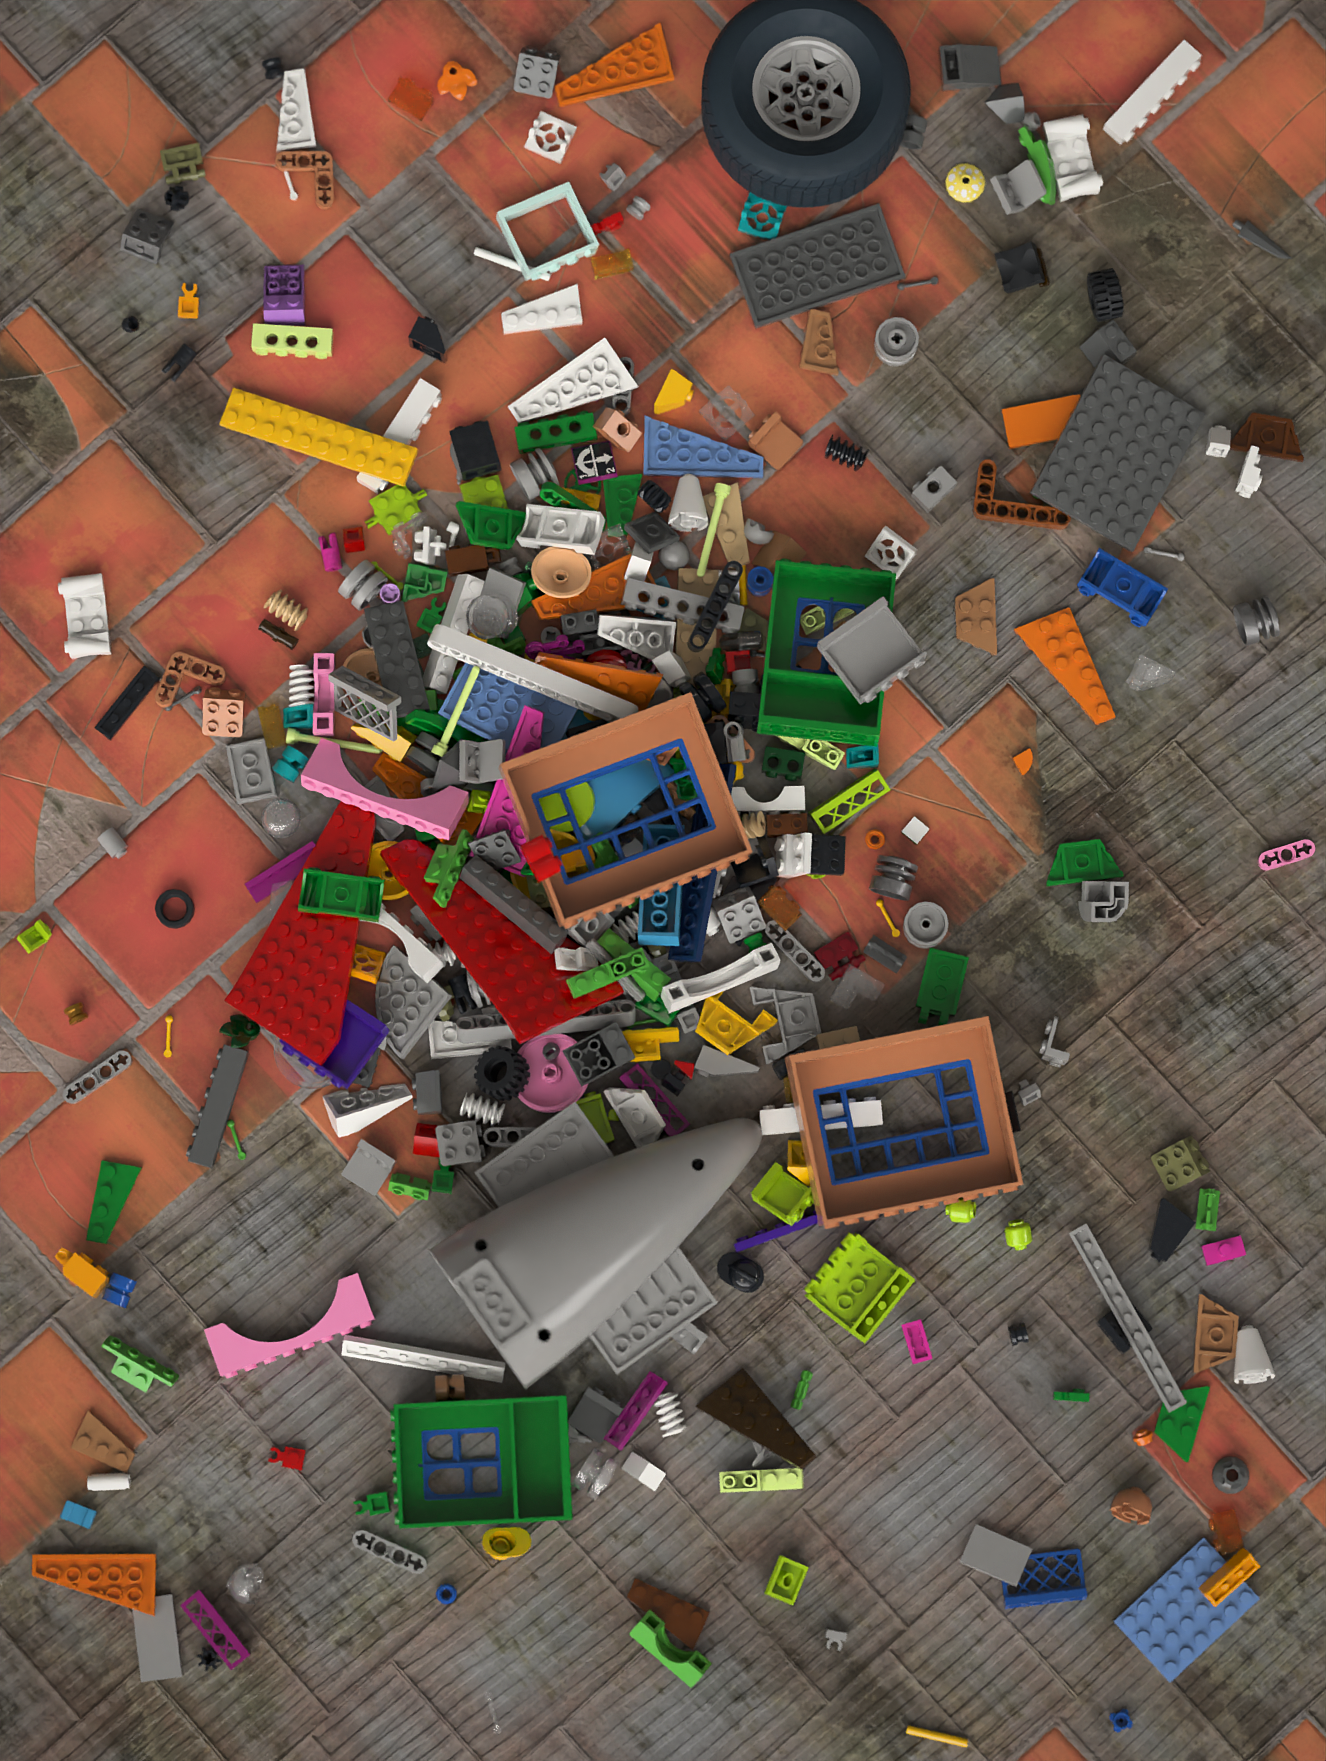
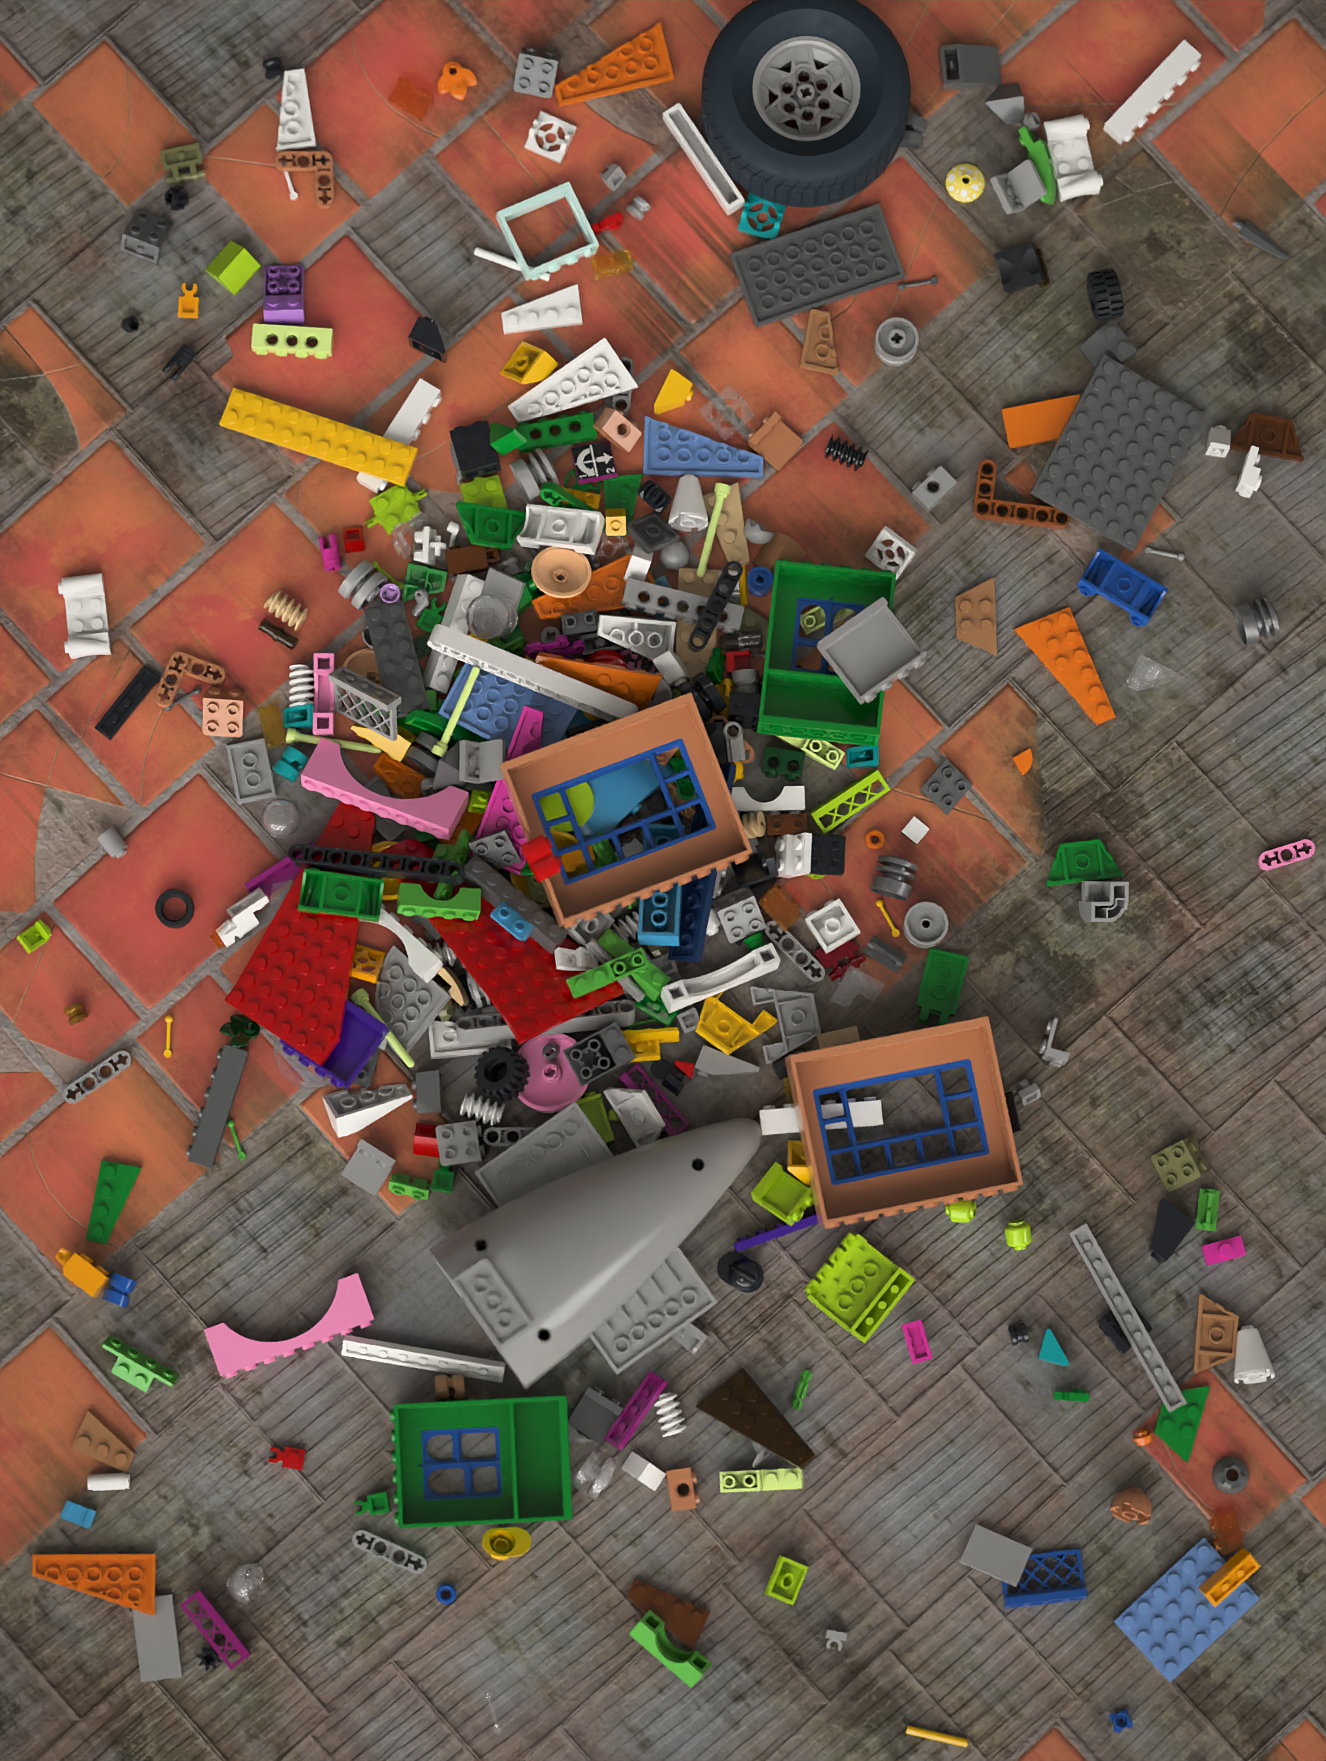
none -> lime slope [205,241,261,296]
none -> white plate [210,887,270,949]
none -> black beam [288,844,466,885]
none -> yellowish green piece [351,988,415,1067]
none -> bright green arch [397,883,481,921]
none -> light grey arm [410,588,429,618]
none -> tan slope [437,966,469,1006]
none -> green slope [490,422,527,456]
none -> dark azure bracket [490,901,534,941]
none -> yellow slope [499,341,558,384]
none -> yellow bracket [606,508,626,536]
none -> white brick [663,103,744,216]
none -> nougat brick [666,1467,700,1512]
none -> white plate [805,899,861,954]
none -> dark grey hinge [920,759,973,815]
none -> teal slope [1037,1328,1070,1367]

